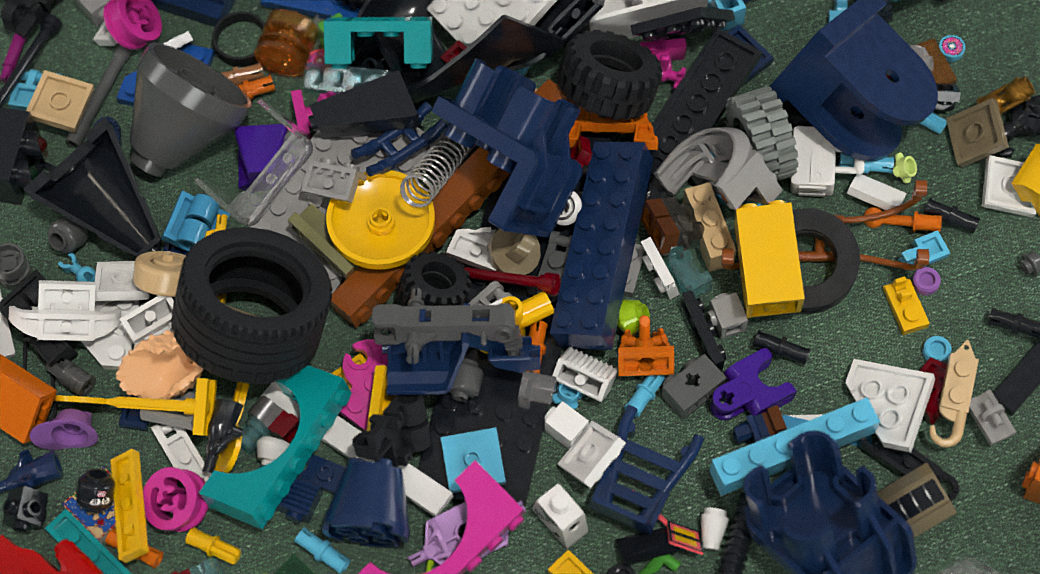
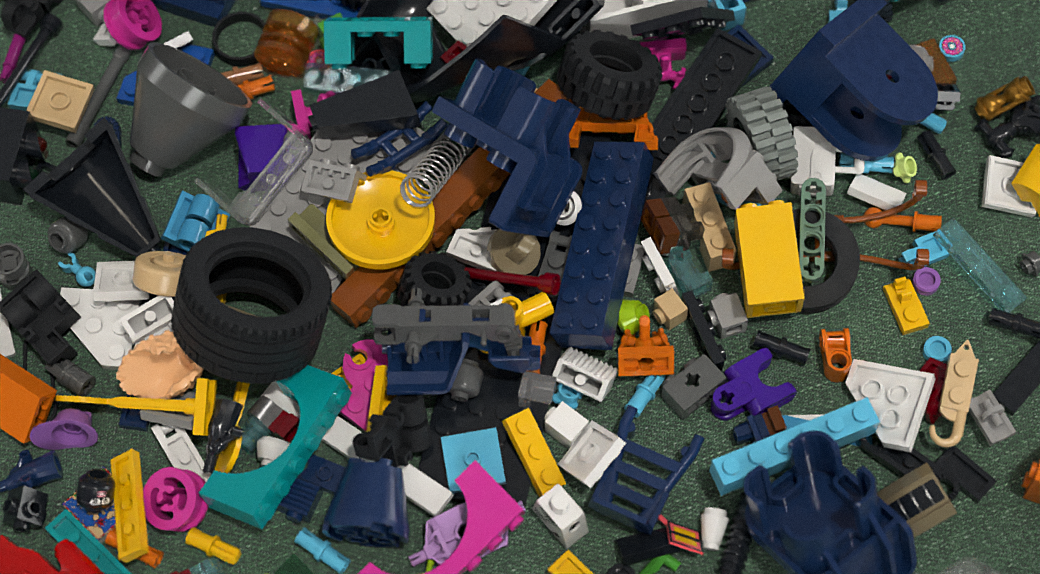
white plate [9,280,121,341] -> none
dark red plate [570,135,592,168] -> none
black pin [923,198,980,234] -> none
dark tan plate [946,98,1009,167] -> none
none -> yellow plate [502,408,566,497]
none -> tan plate [653,288,688,330]
none -> sand green beam [799,178,826,283]
none -> orange piece [819,328,852,383]
none -> black axle [917,130,956,180]
none -> clear light blue plate [933,218,1027,313]
none -> black tile [935,446,997,504]

